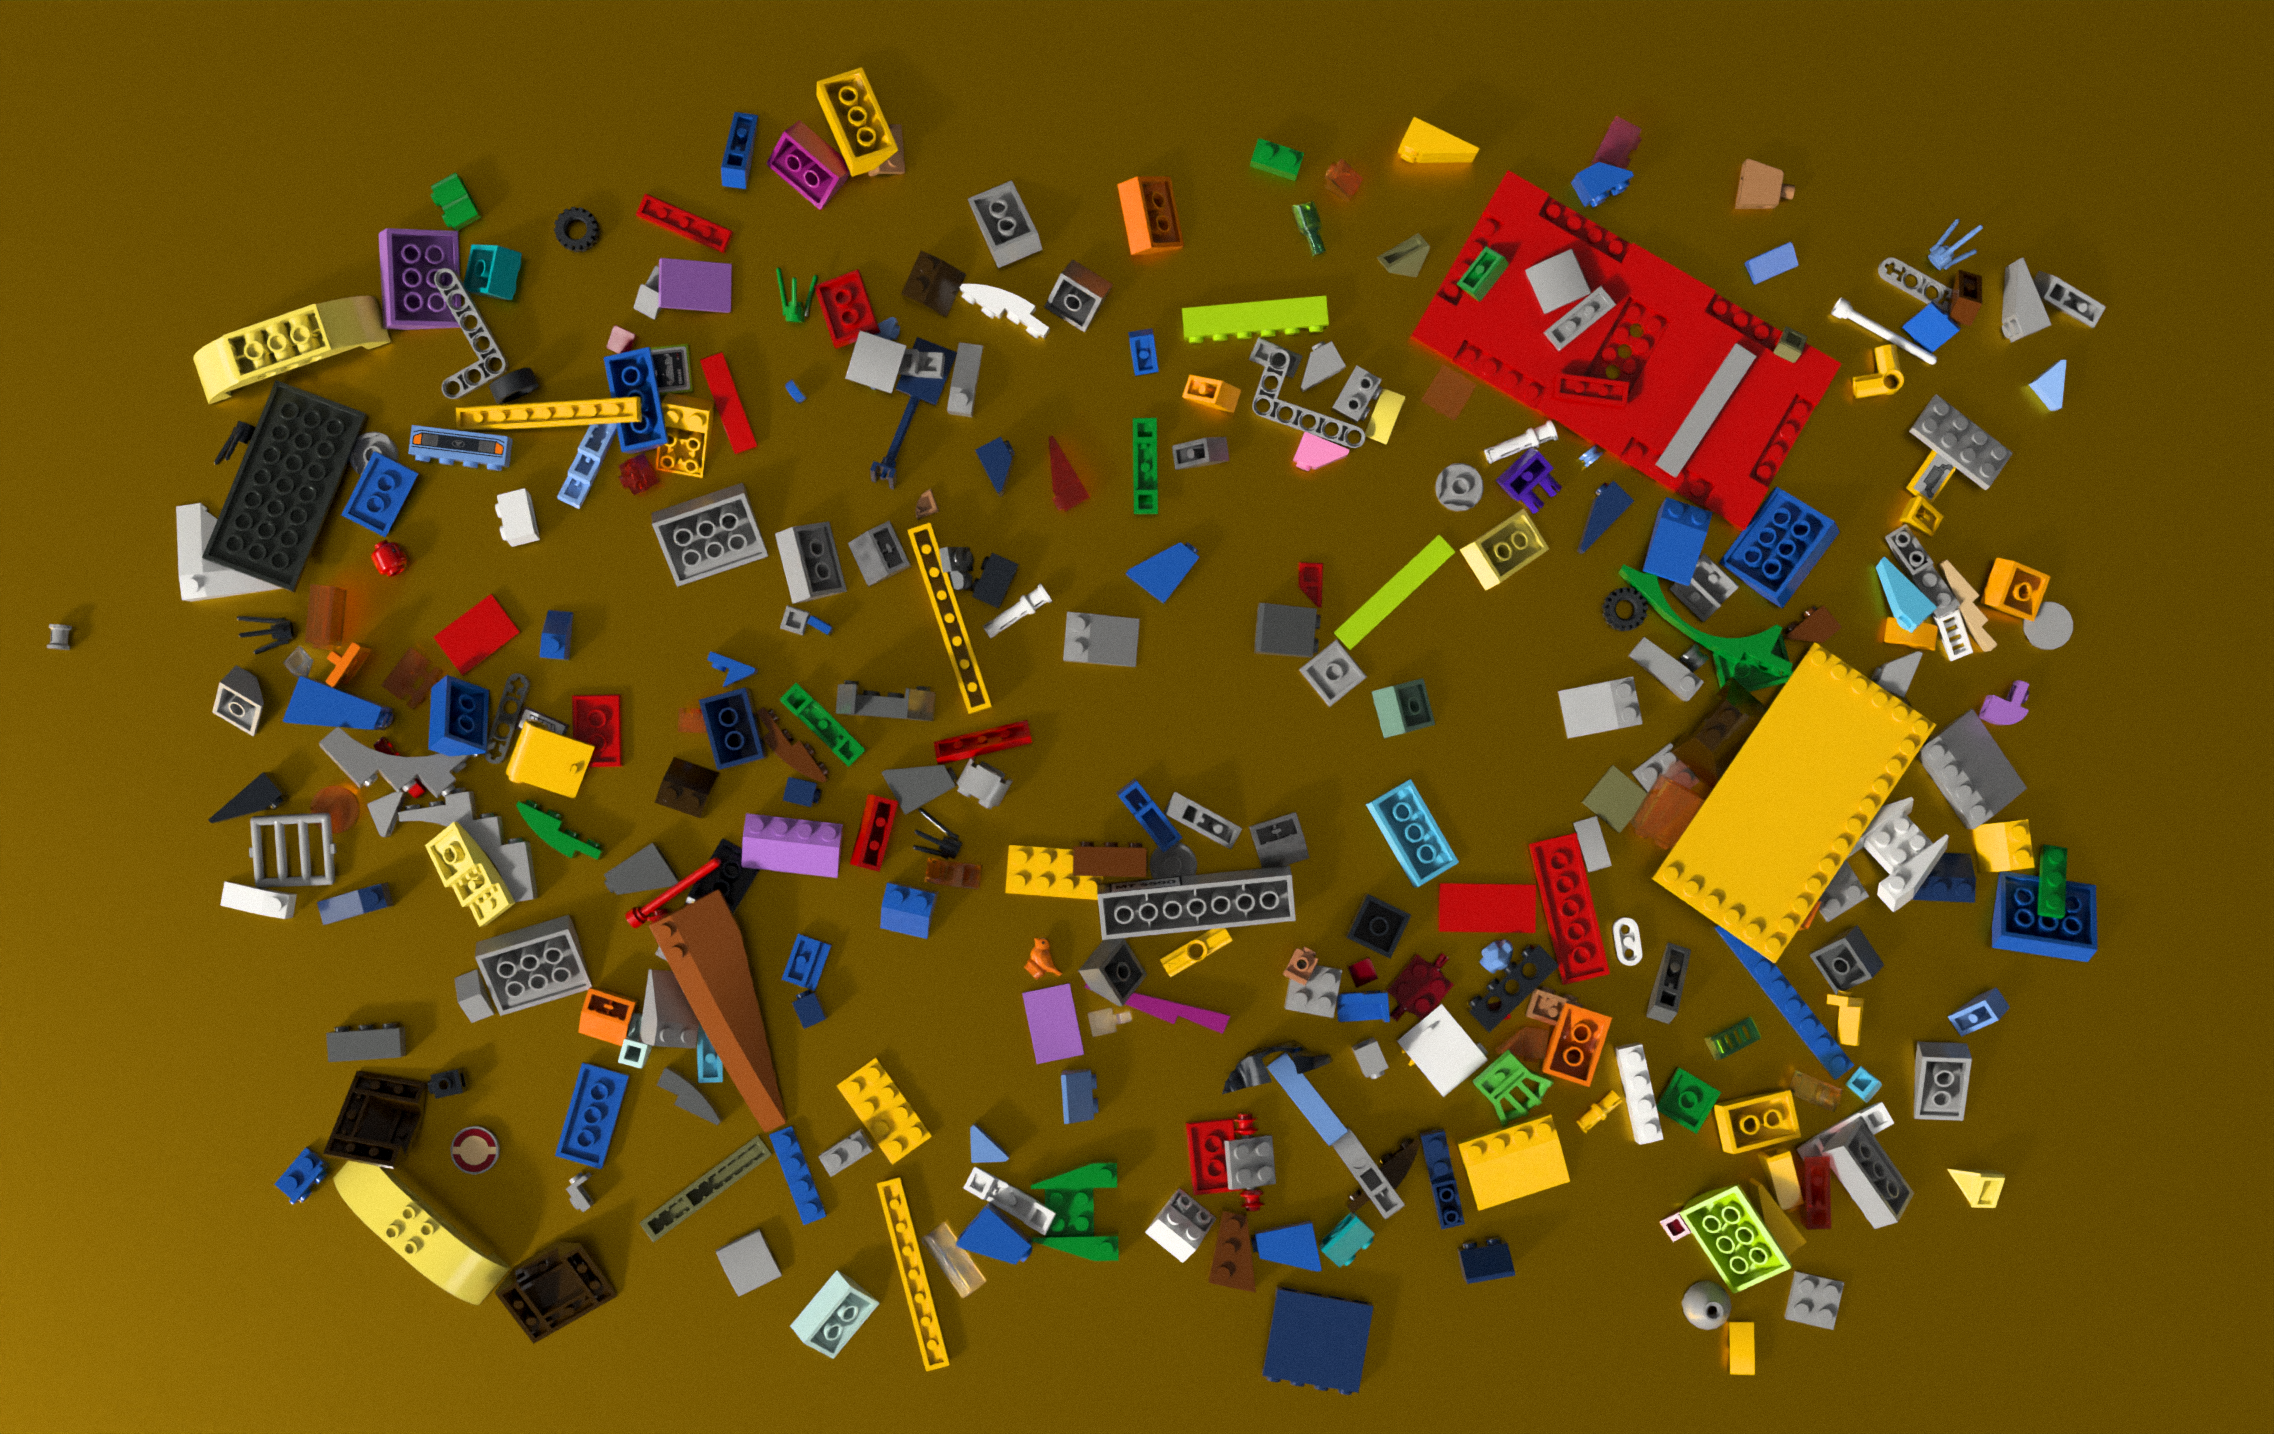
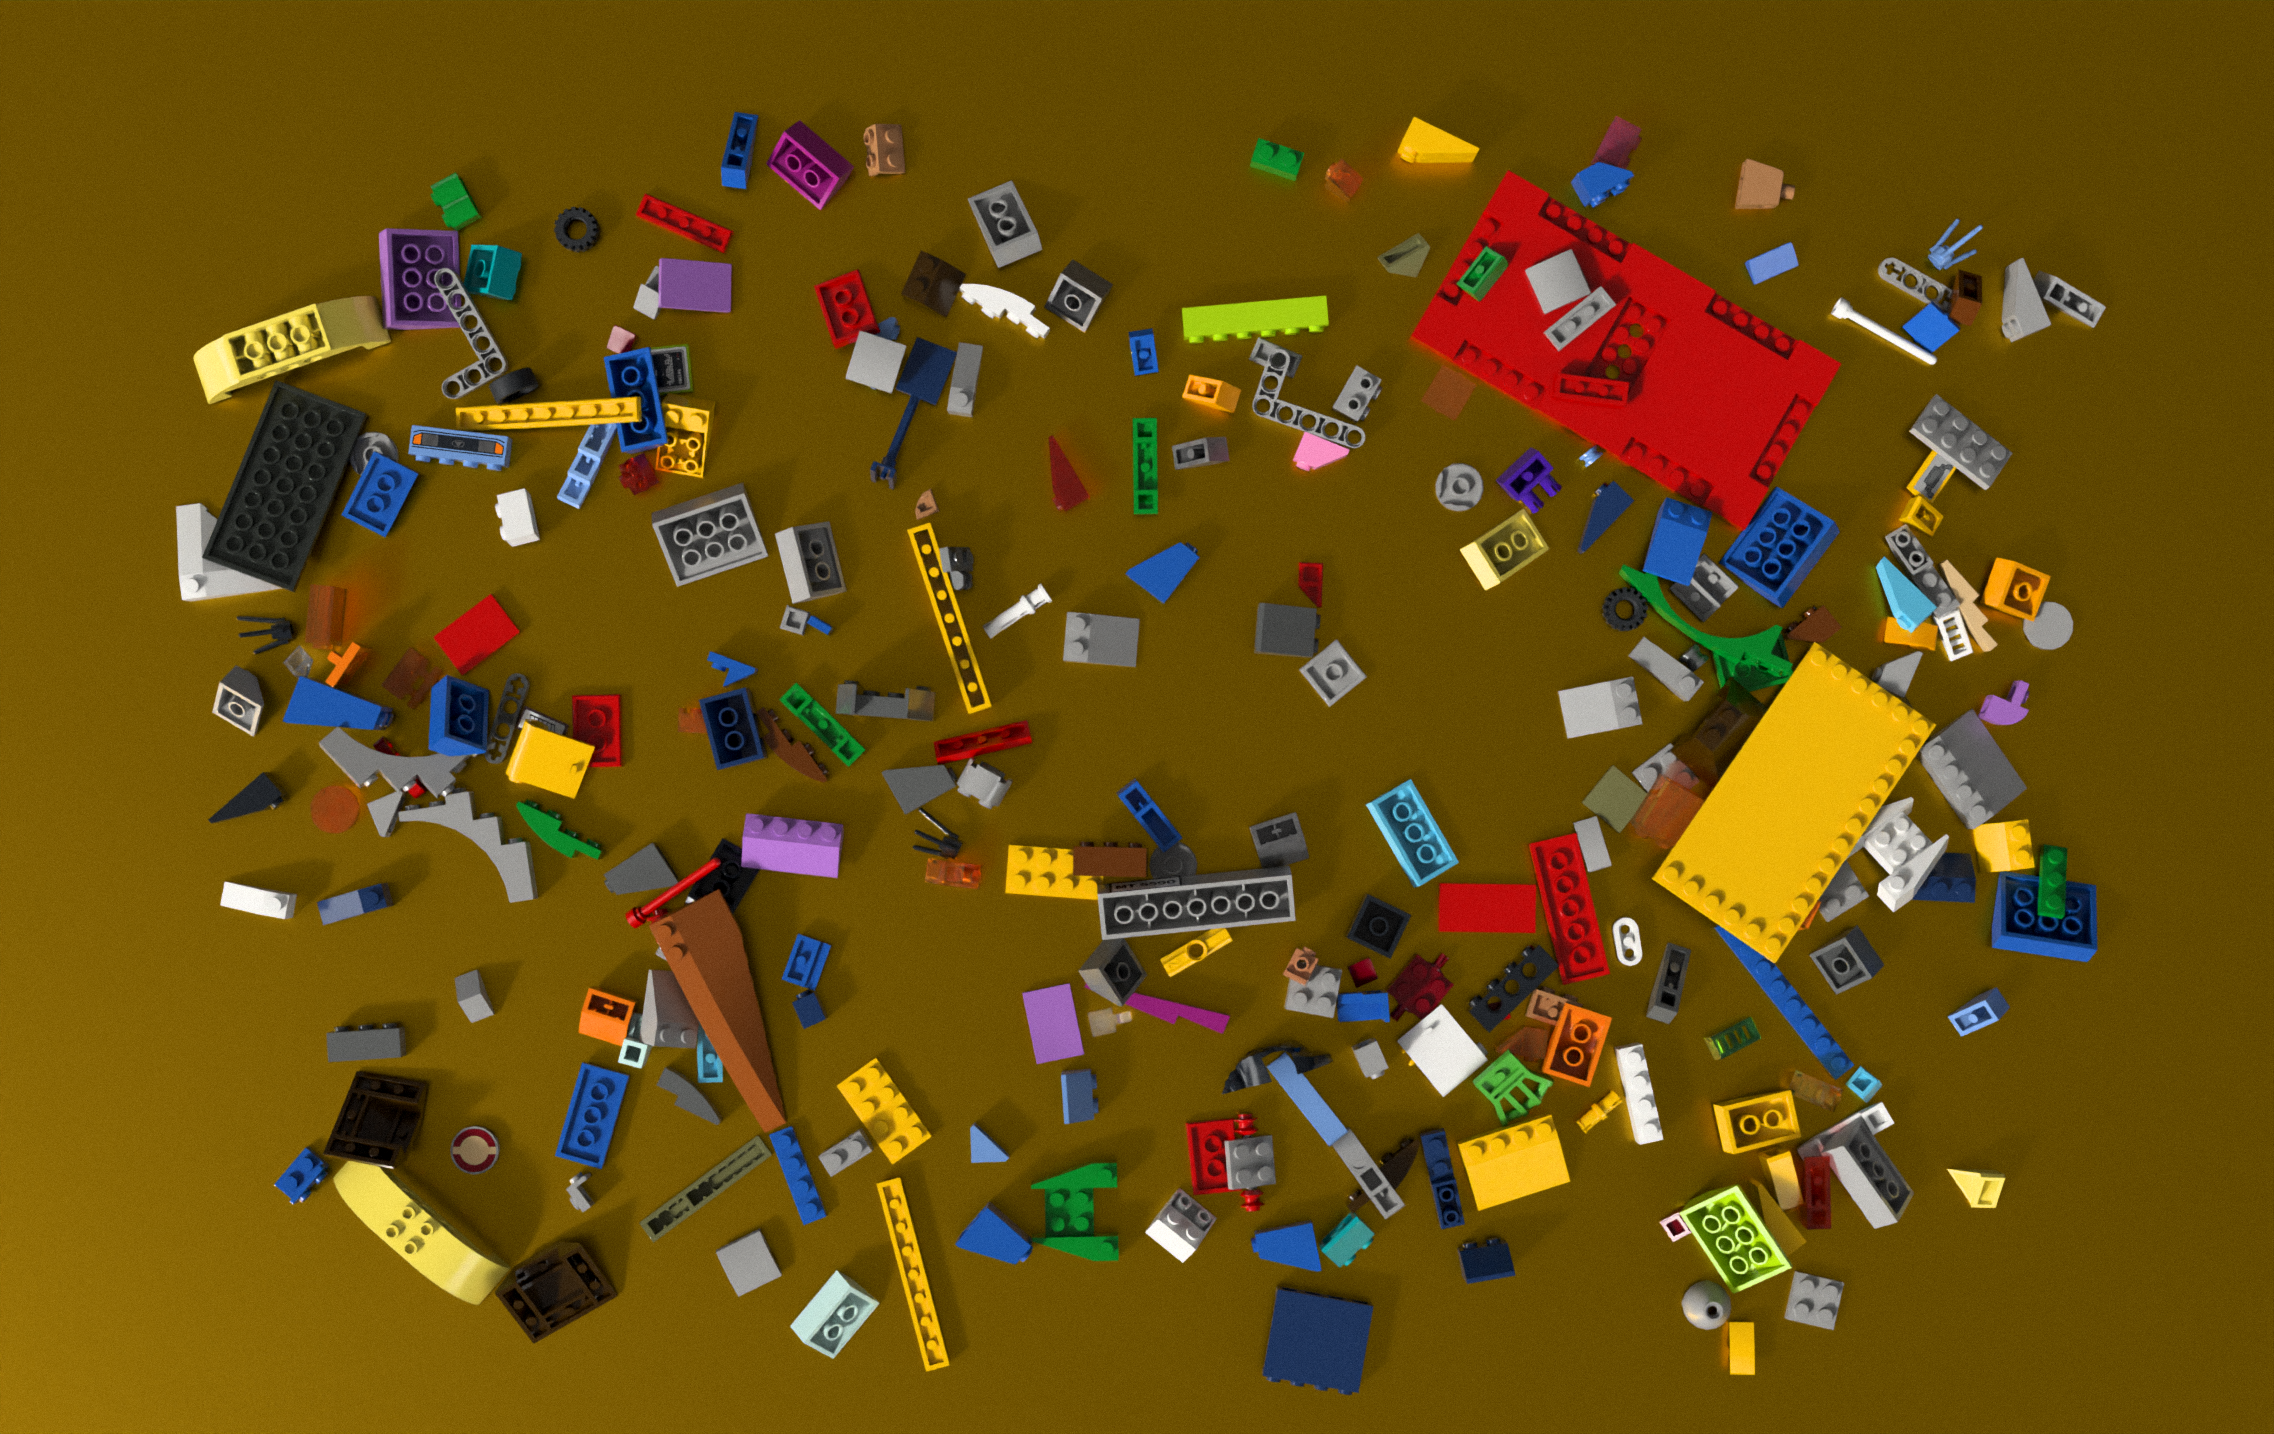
light grey bush [47,624,72,650] -> none
black plant [214,421,256,465] -> none
light grey bar [249,813,337,888] -> none
red head [371,540,408,577] -> none
light yellow slope [425,822,515,927] -> none
black brick [428,1067,468,1099] -> none
light grey slope [475,915,593,1016] -> none
blue slope [540,610,573,660] -> none
dark brown slope [654,757,720,818] -> none
red slope [700,351,757,454] -> none
green plant [776,267,818,322] -> none
dark blue brick [783,777,821,807] -> none
blue tile [785,379,807,403] -> none
yellow slope [817,67,898,177] -> none
flat silver slope [848,521,912,587] -> none
red brick [850,794,898,872] -> none
blue slope [880,881,938,939] -> none
light grey slope [898,349,945,379] -> none
clear slope [921,1222,986,1298] -> none
white slope [964,1167,1056,1235] -> none
black brick [970,552,1019,610] -> none
dark blue slope [975,437,1015,497] -> none
orange animal [1024,938,1063,980] -> none
orange slope [1117,176,1185,255] -> none
light grey slope [1163,792,1242,849] -> none
reddish brown wedge [1208,1207,1256,1293] -> none
clear green arm [1291,200,1327,256] -> none
light grey slope [1300,341,1346,393] -> none
lime tile [1334,535,1455,651] -> none
light yellow slope [1365,388,1406,444] -> none
sand green slope [1372,678,1435,738] -> none
medium blue rock [1480,940,1513,974] -> none
white pin [1484,420,1558,464] -> none
light grey tile [1655,343,1756,478] -> none
green plate [1656,1067,1721,1134] -> none
olive slope [1774,326,1808,363] -> none
yellow bracket [1827,990,1864,1046] -> none
yellow piece [1853,344,1904,399] -> none
light grey slope [1914,1042,1972,1121] -> none
light blue slope [2029,360,2066,411] -> none

